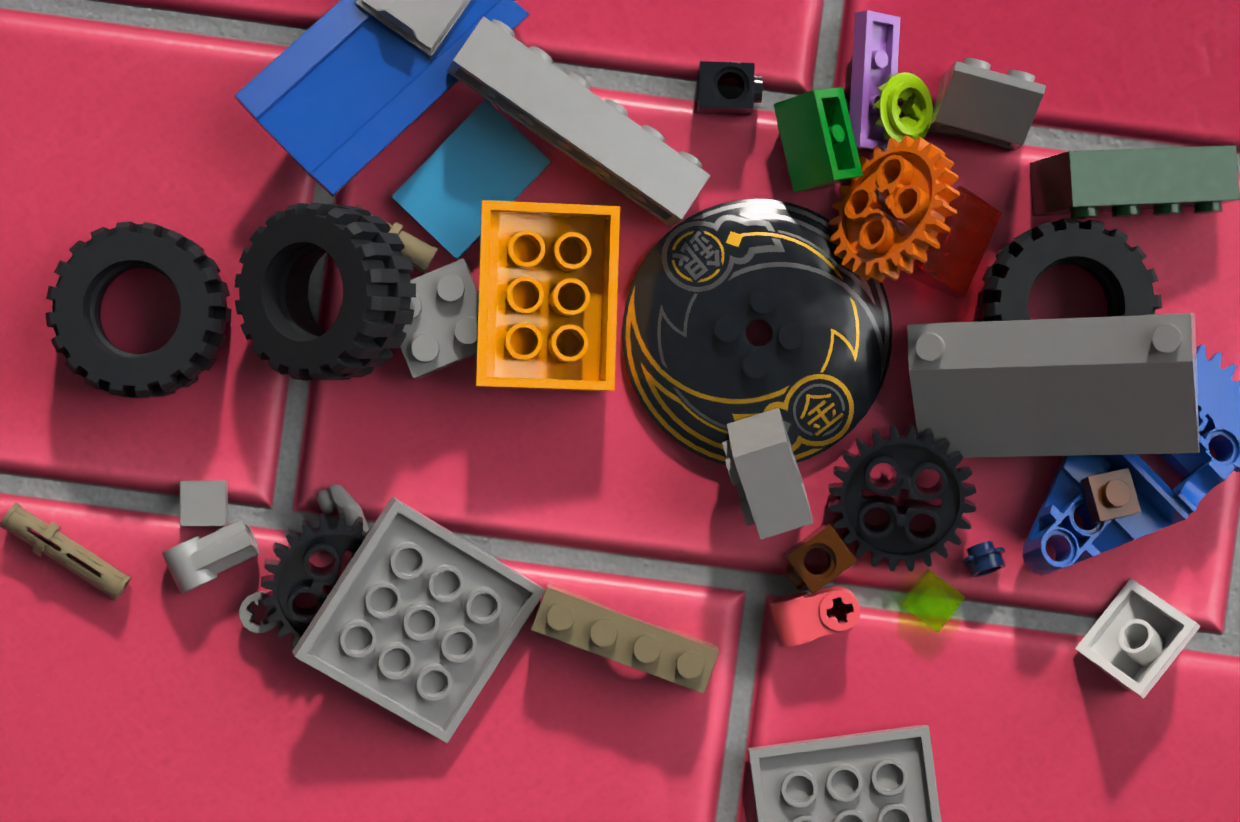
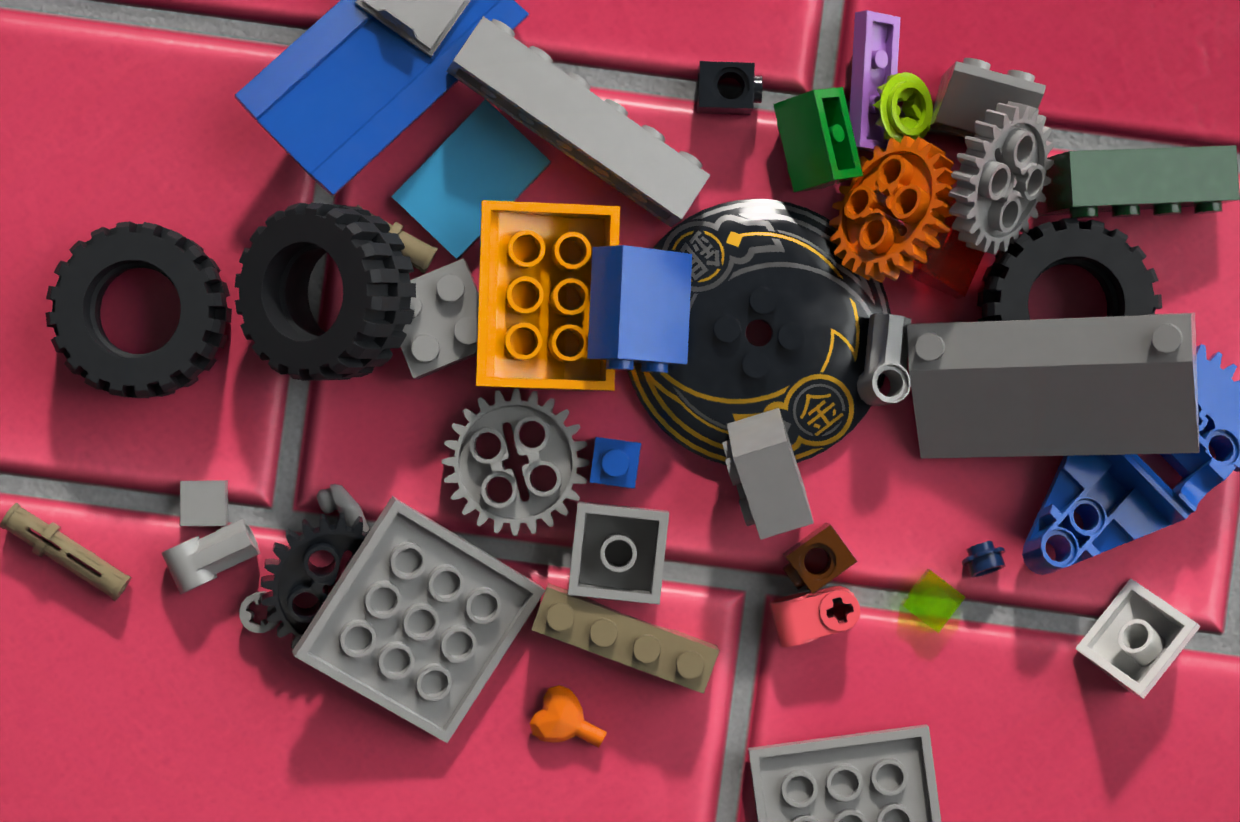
black gear [828,424,977,571] -> none
reddish brown plate [1081,468,1141,524] -> none
none -> light grey gear [442,388,589,536]
none -> orange rock [529,685,607,748]
none -> light grey brick [568,501,669,605]
none -> brick [587,245,692,373]
none -> blue brick [590,437,641,489]
none -> light grey piece [857,314,911,406]
none -> light grey gear [948,101,1054,254]

